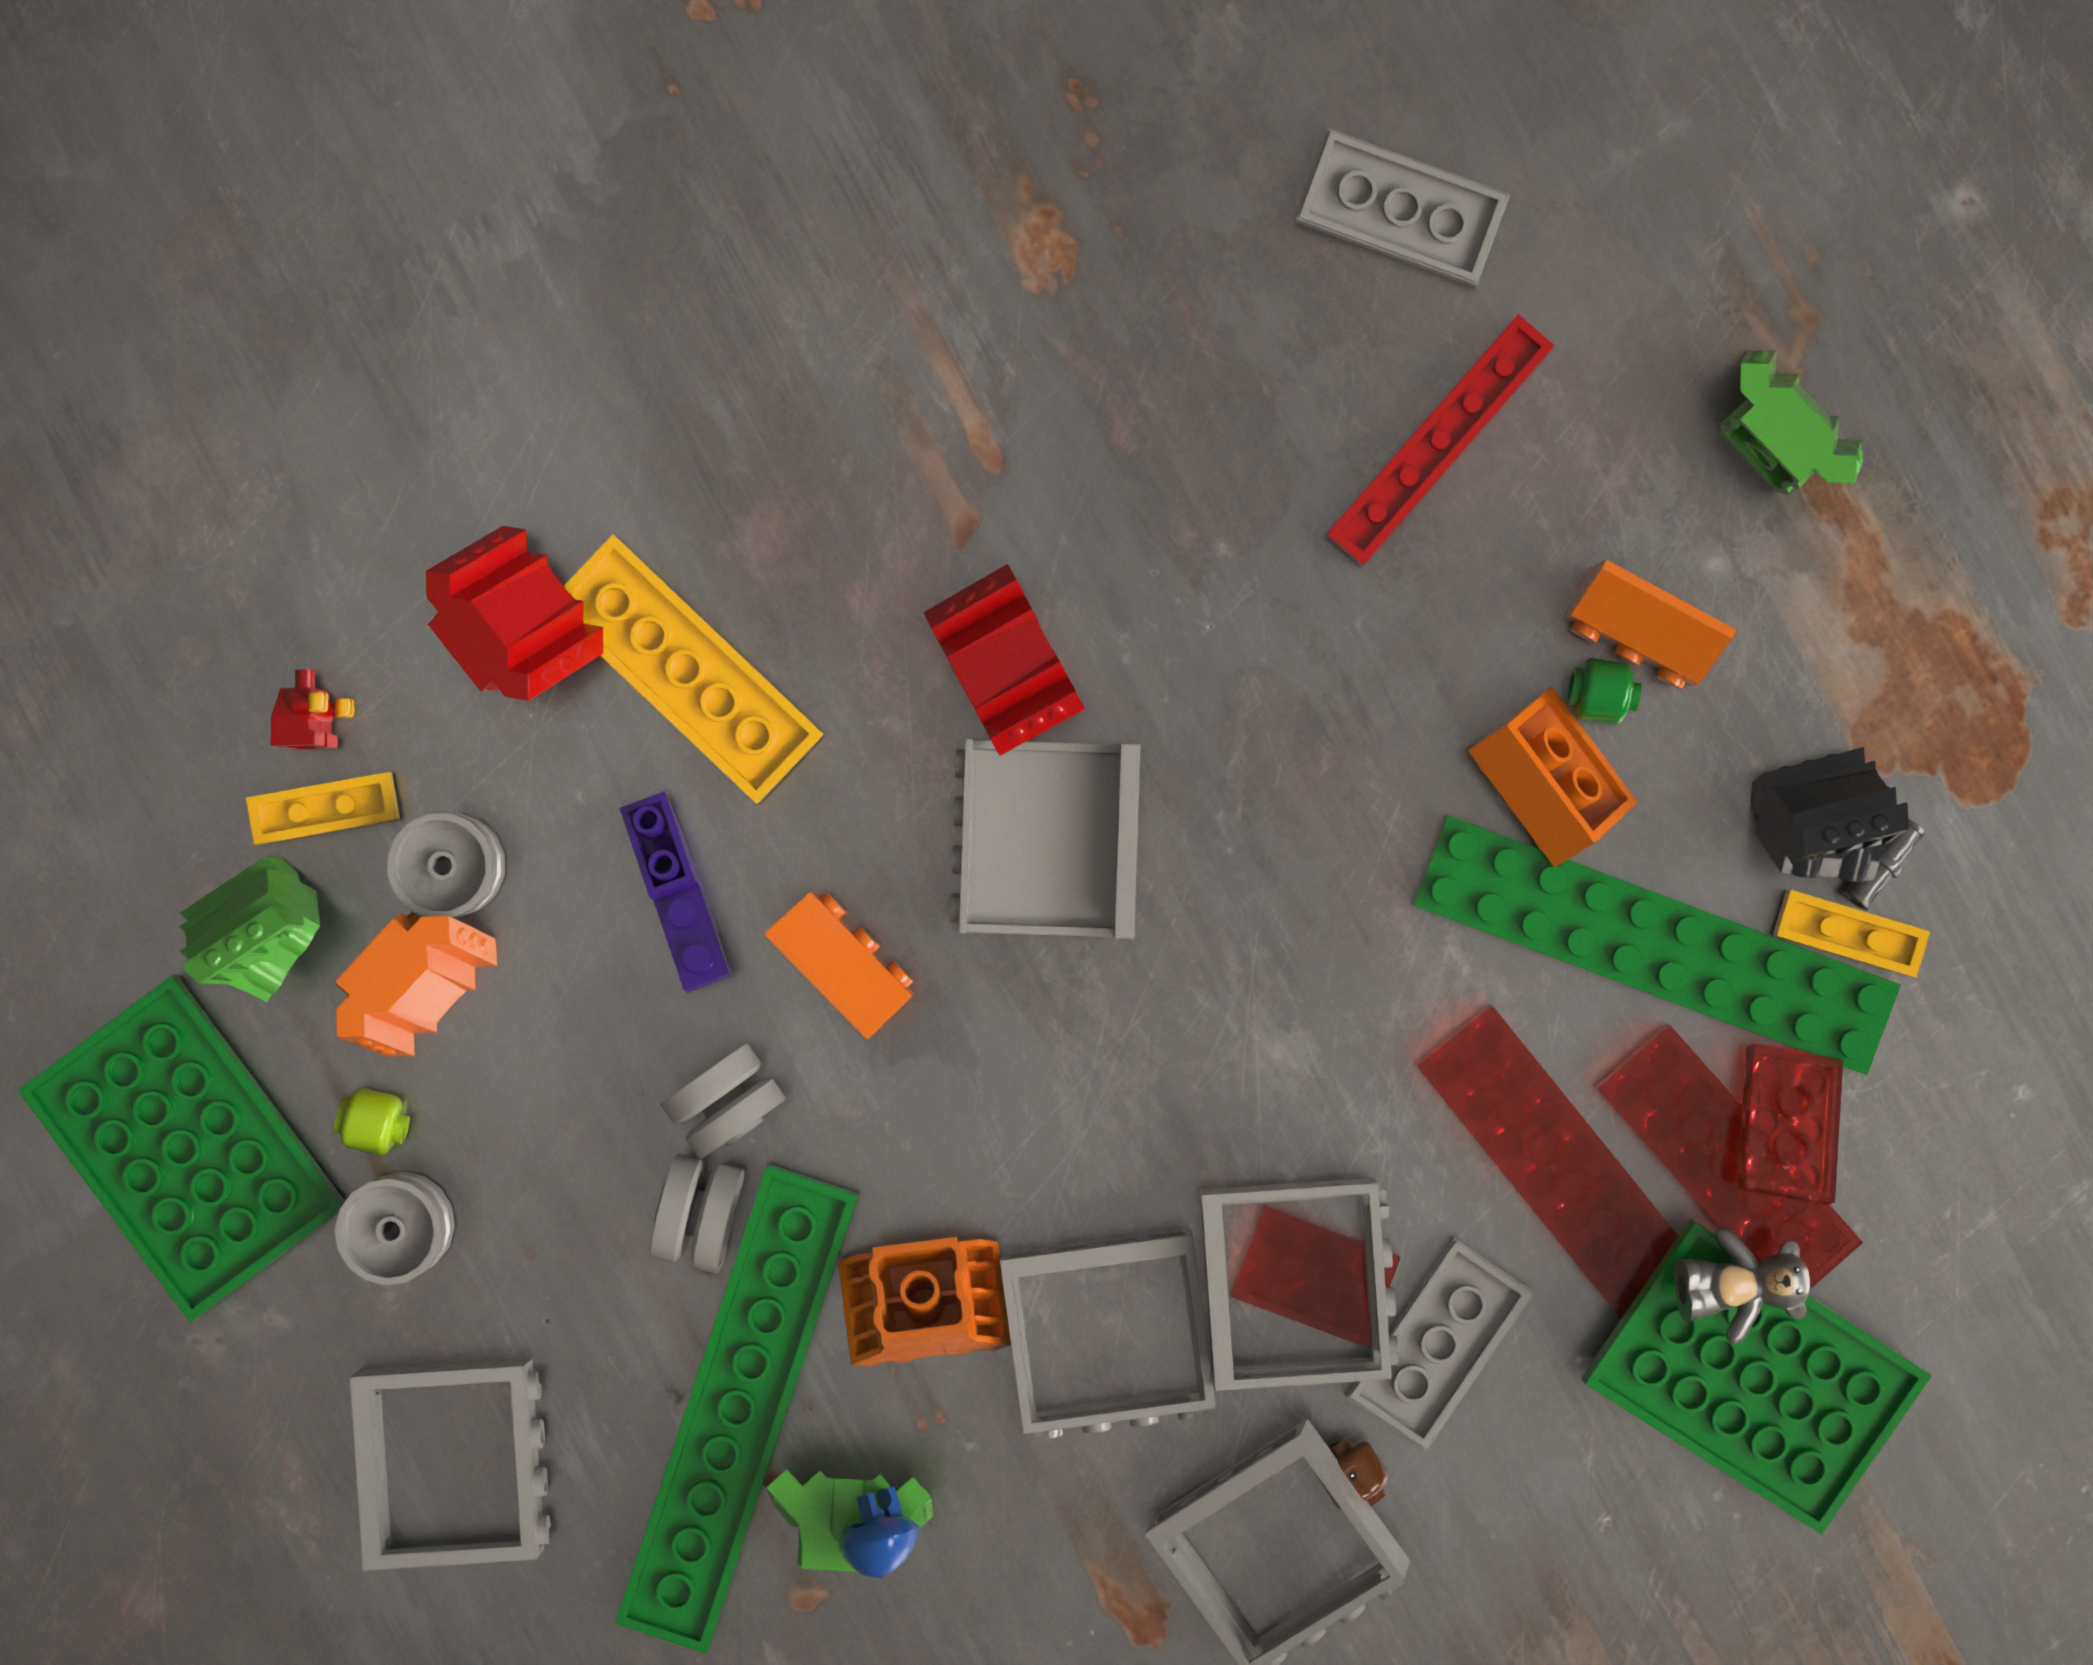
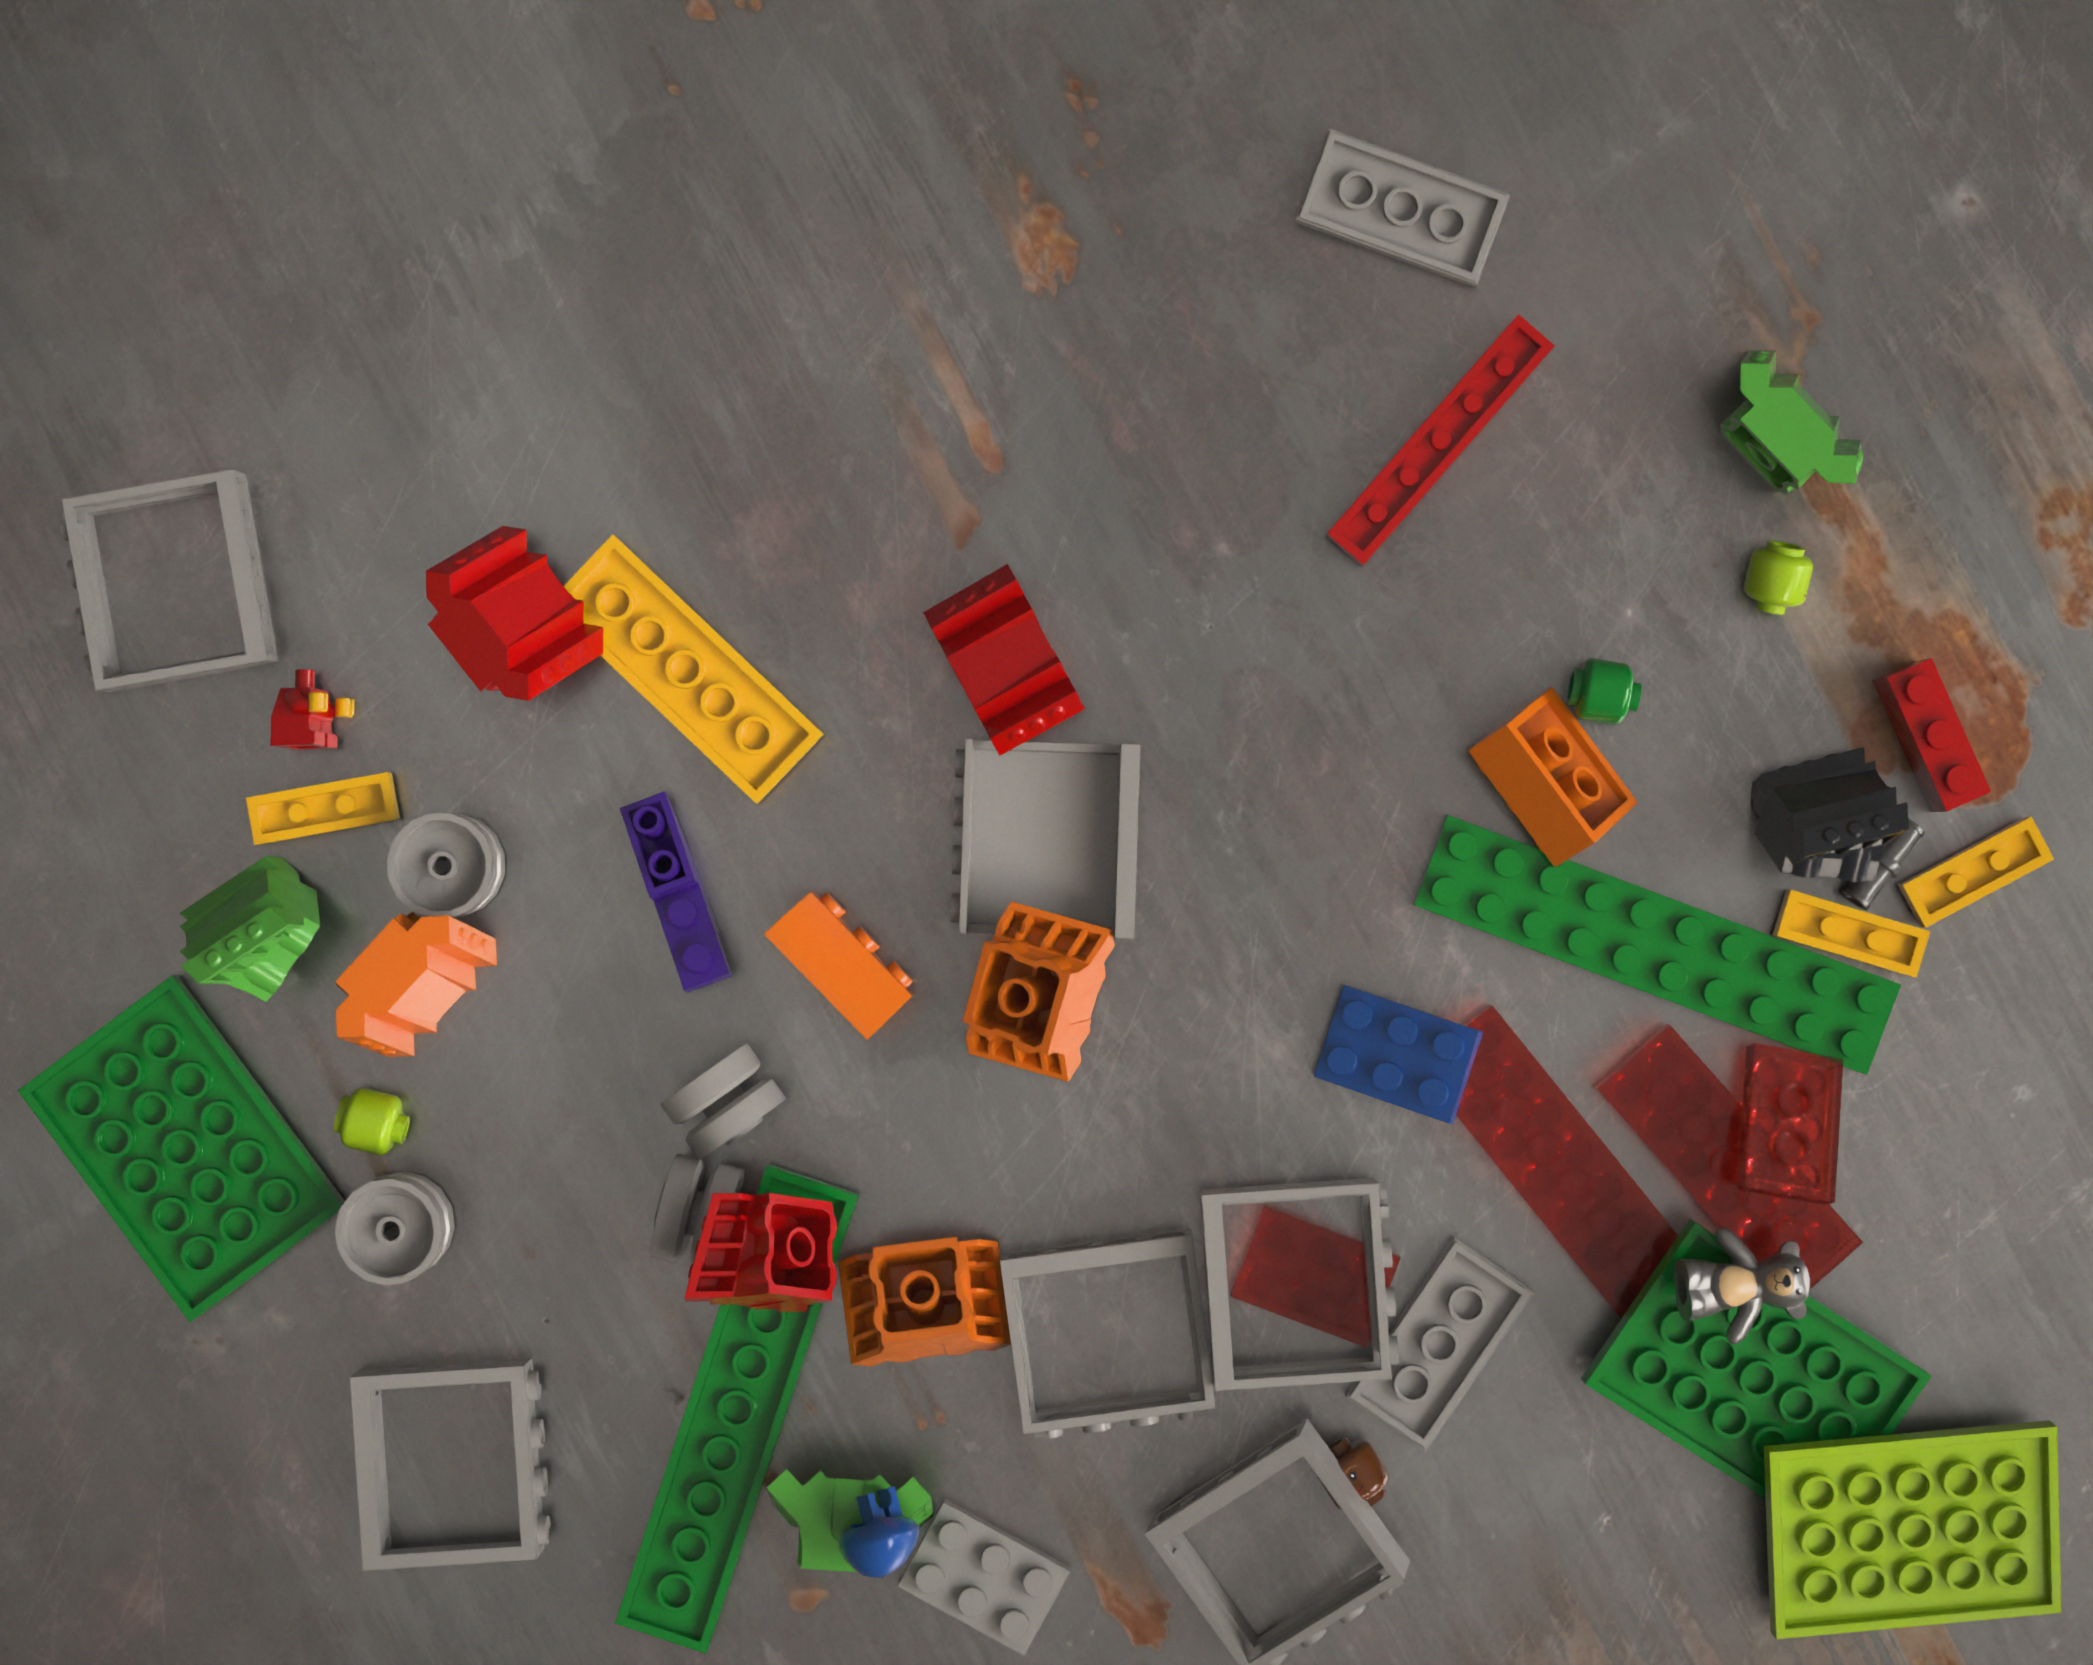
orange slope [1563,559,1737,690] -> none
none -> light grey window [59,469,279,692]
none -> red slope [684,1193,837,1312]
none -> light grey plate [898,1498,1071,1656]
none -> orange slope [962,901,1115,1082]
none -> blue plate [1314,985,1483,1124]
none -> lime head [1744,540,1813,615]
none -> lime plate [1764,1420,2062,1639]
none -> red brick [1872,658,1991,812]
none -> yellow plate [1898,816,2054,928]

